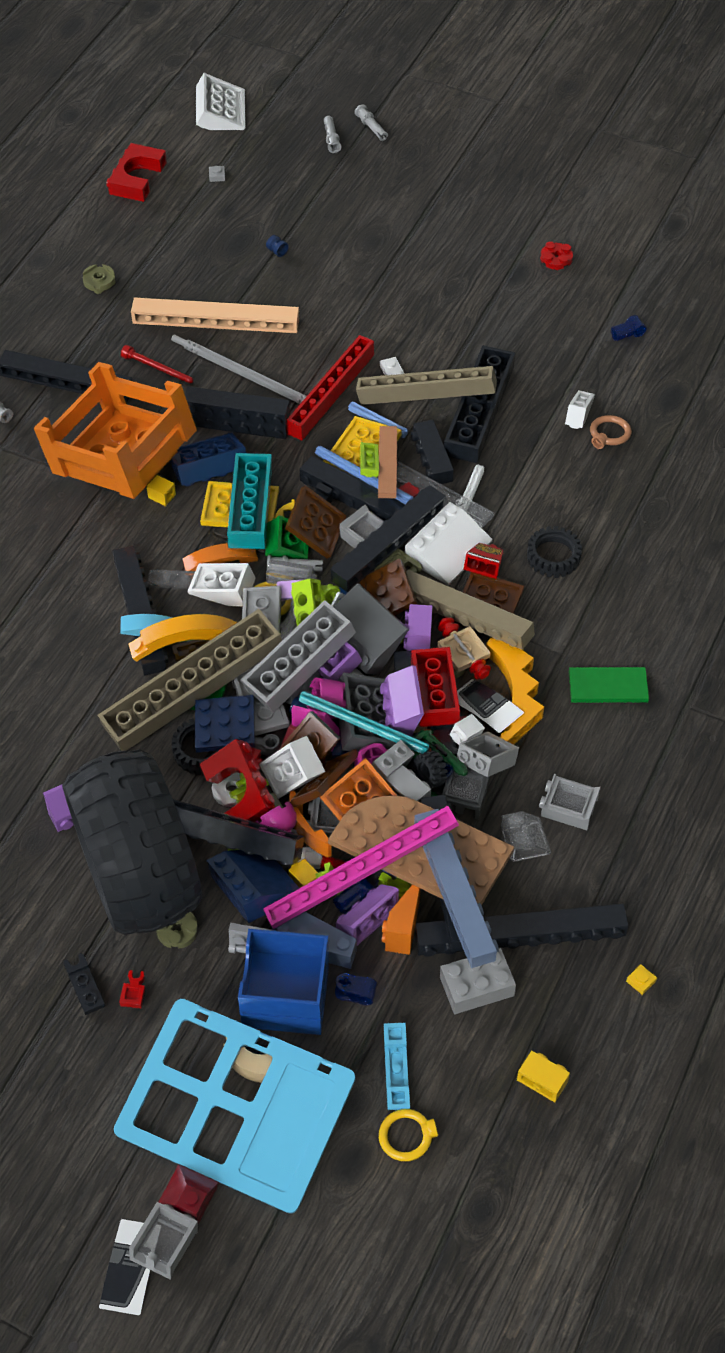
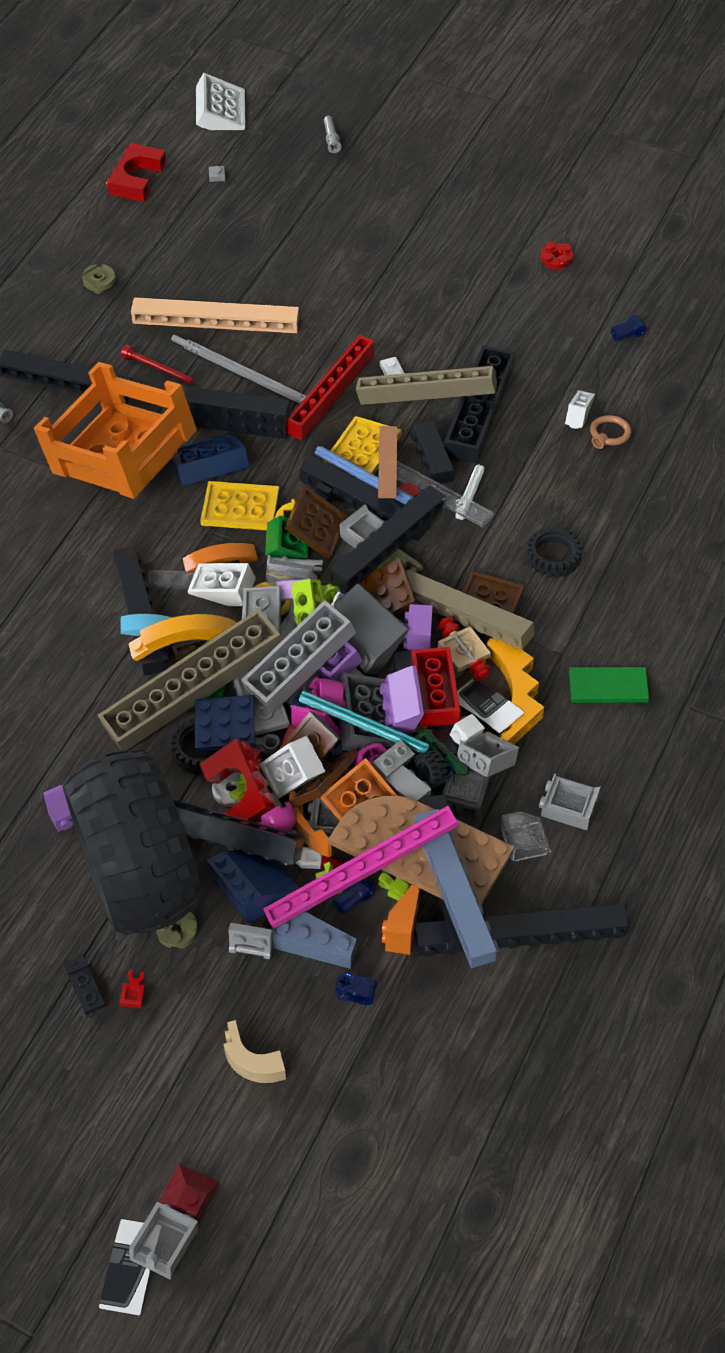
medium azure door [114,999,355,1214] -> none
yellow brick [147,475,176,506] -> none
teal brick [227,453,272,549] -> none
blue piece [238,929,329,1035] -> none
dark blue wheel [266,235,289,257] -> none
yellow brick [288,858,318,888] -> none
medium lavender slope [336,884,399,946] -> none
medium blue axle [348,402,408,438] -> none
light grey pin [355,104,388,141] -> none
lime plate [360,442,379,477] -> none
yellow piece [379,1109,438,1162] -> none
medium azure slope [384,1023,410,1110] -> none
white slope [405,502,492,586] -> none
light grey brick [440,948,516,1015] -> none
red torso [463,543,503,579] -> none
yellow brick [517,1051,570,1102] -> none
yellow plate [626,965,657,995] -> none

